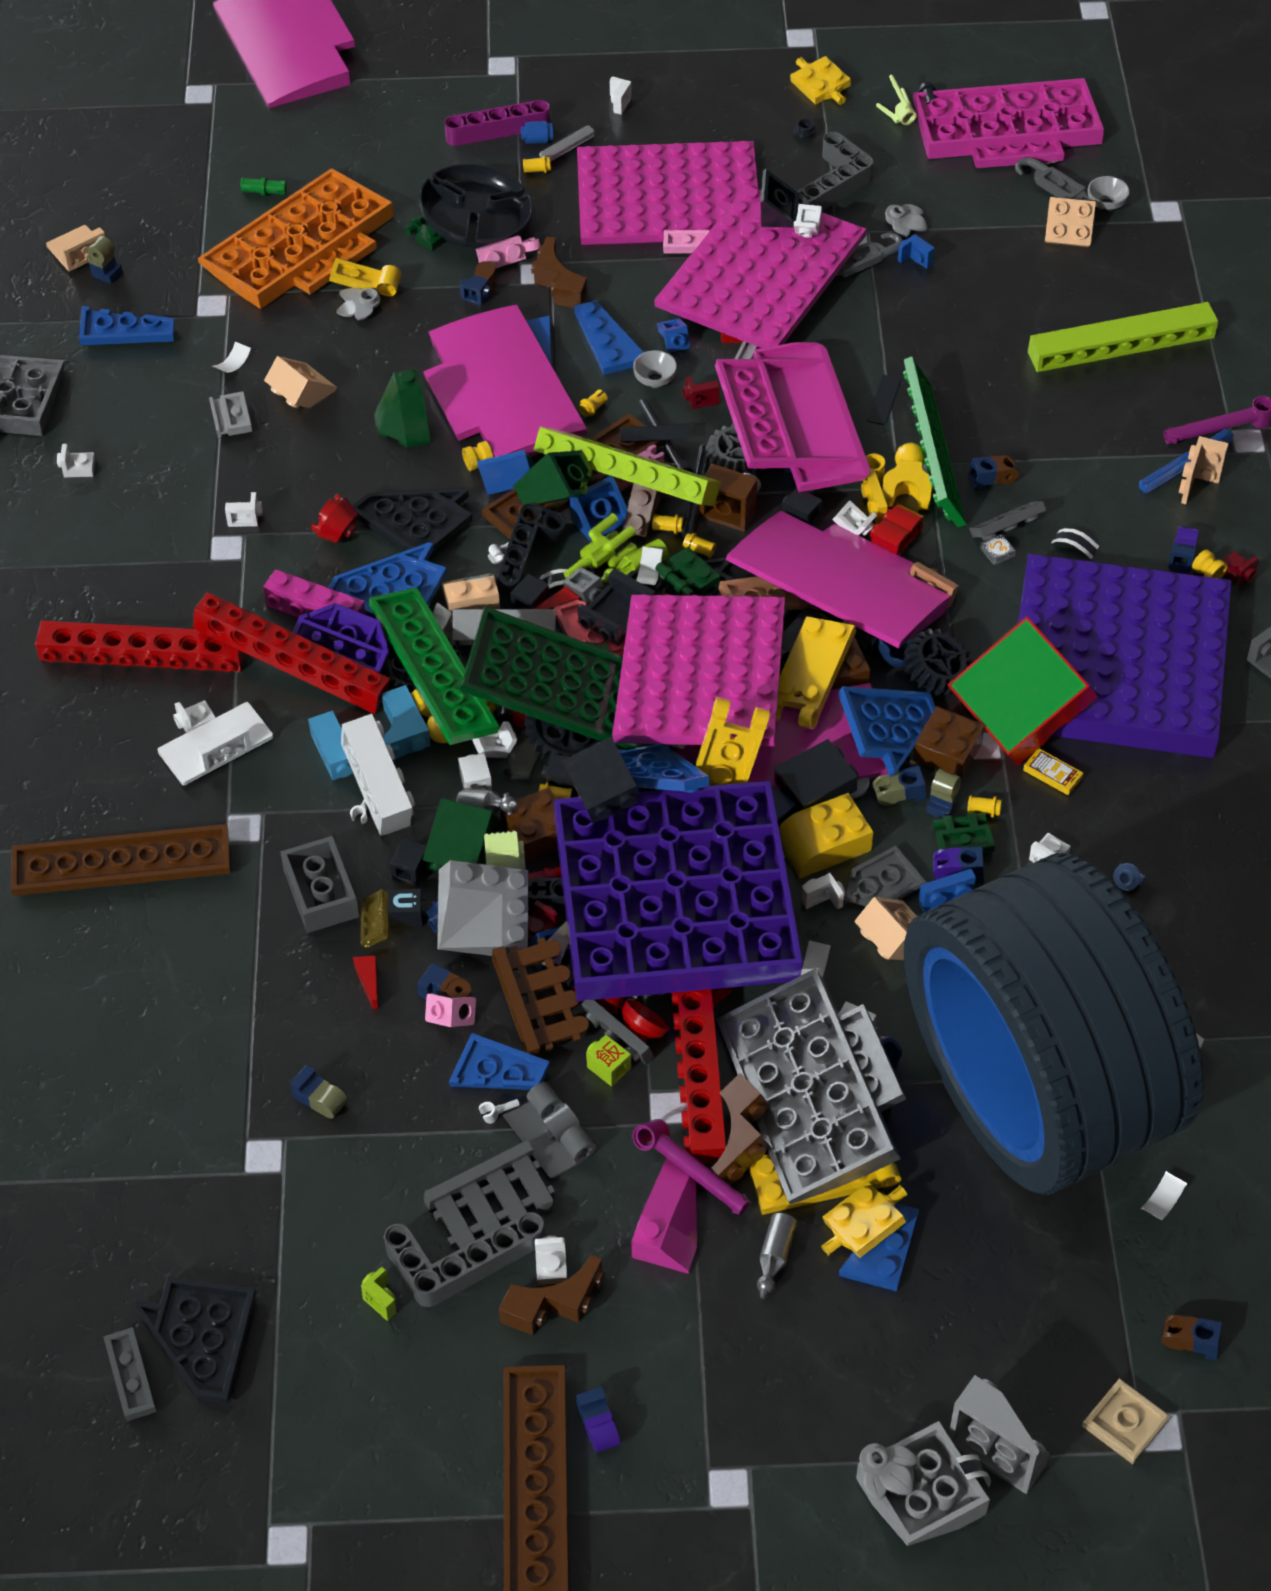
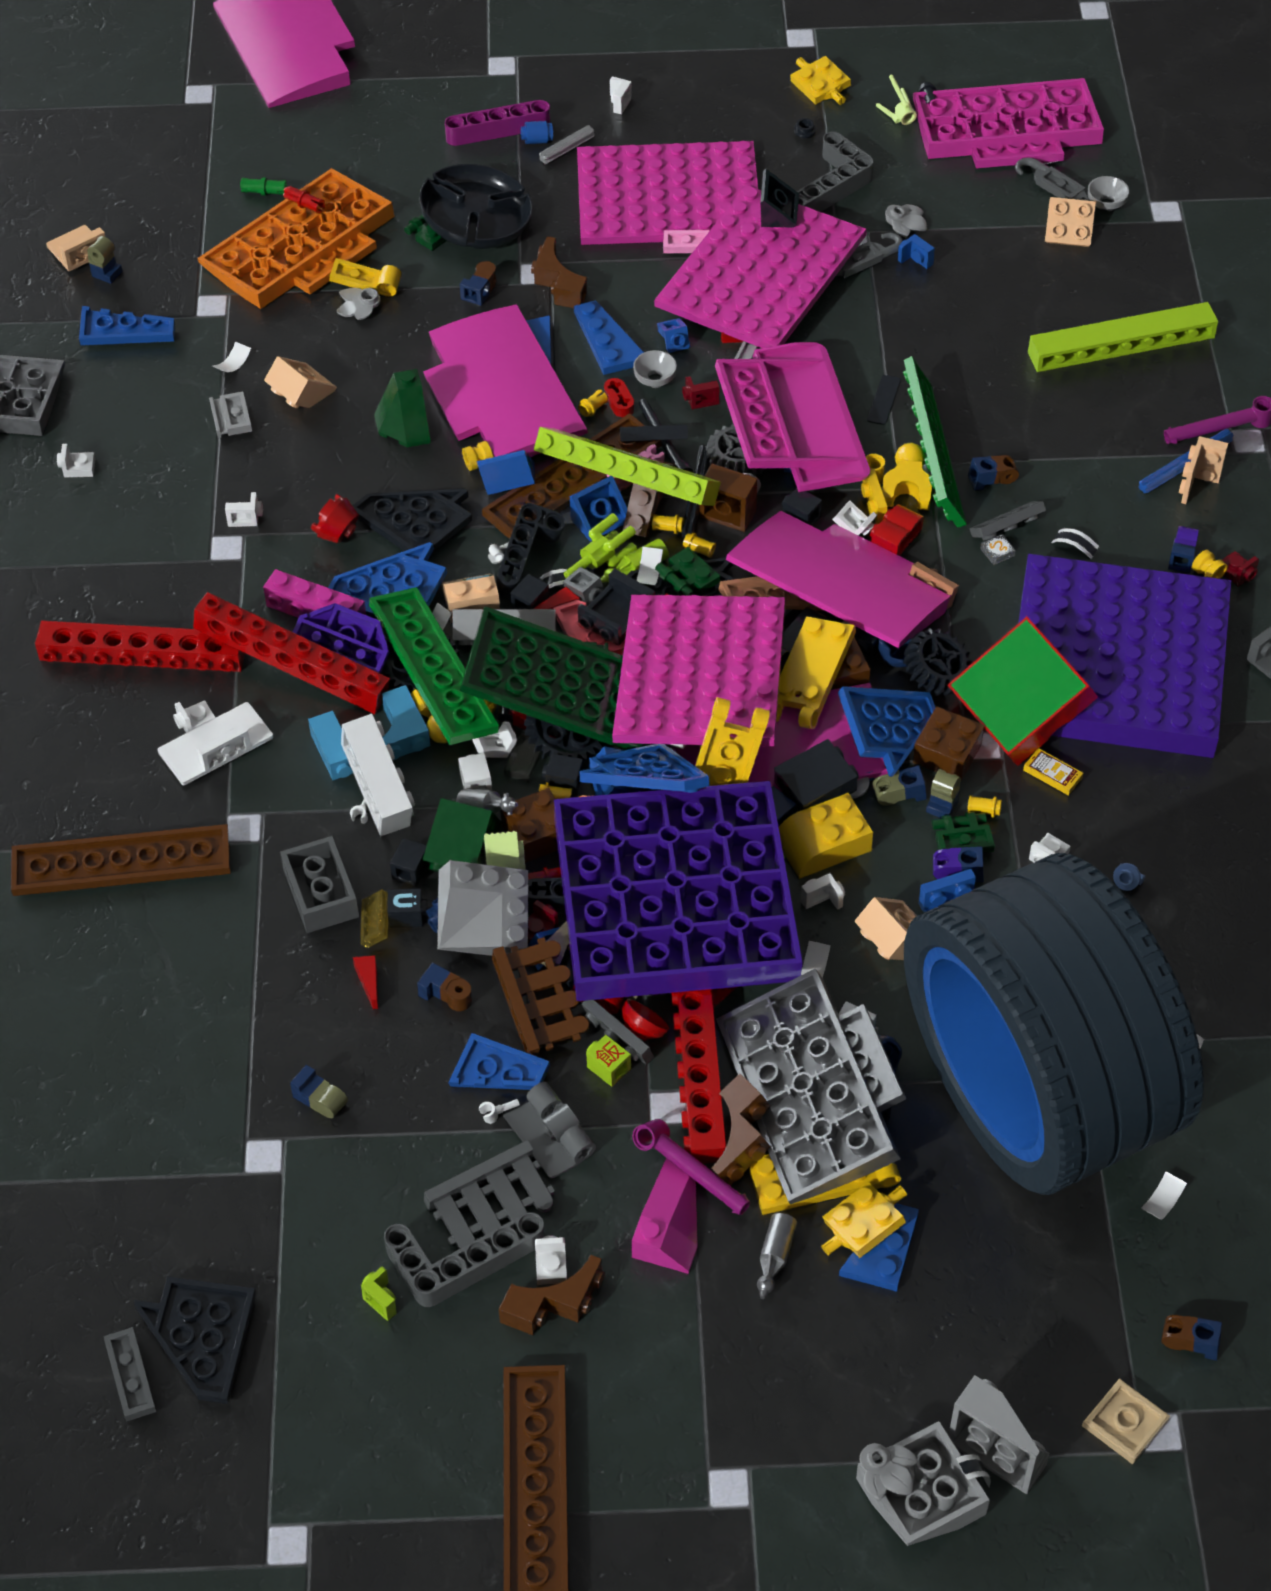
bright pink bracket [425,994,476,1027] -> none
bright pink plate [476,235,540,268] -> none
dark green slope [513,450,592,505] -> none
yellow pin [523,155,551,173] -> none
black brick [562,737,642,823] -> none
leg [576,1387,620,1453] -> none
white bracket [794,204,822,238] -> none
dark grey tile [844,845,927,906] -> none
none -> red axle [283,186,325,214]
none -> red beam [604,378,634,417]

